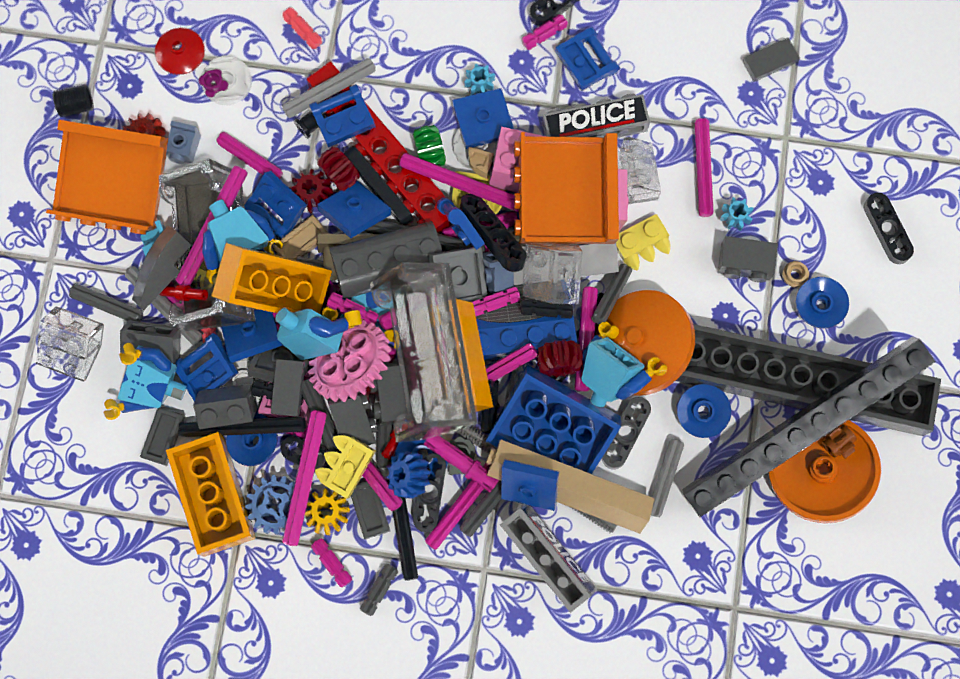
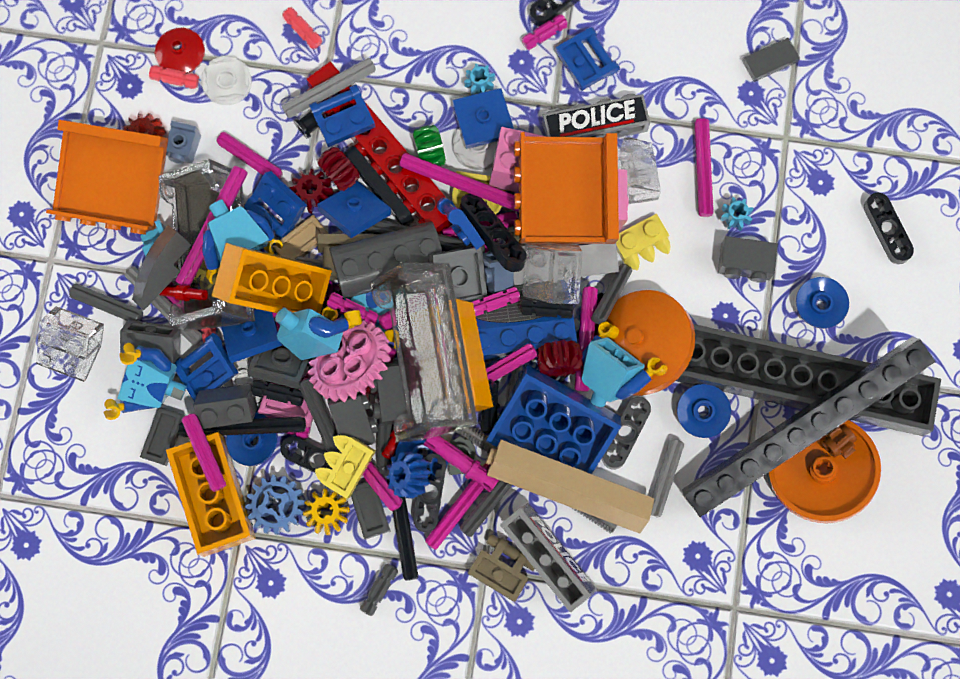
black piece [53,84,94,118] -> none
magenta plate [199,69,229,98] -> none
dark grey tile [271,359,305,416] -> none
dark pink axle [282,410,327,546] -> none
dark pink axle [311,538,352,588] -> none
tan tile [468,147,494,179] -> none
blue plate [501,460,559,511] -> none
tan plate [782,261,809,287] -> none
none -> coral axle [149,65,199,89]
none -> dark pink axle [182,413,226,491]
none -> dark tan plate [468,534,535,602]

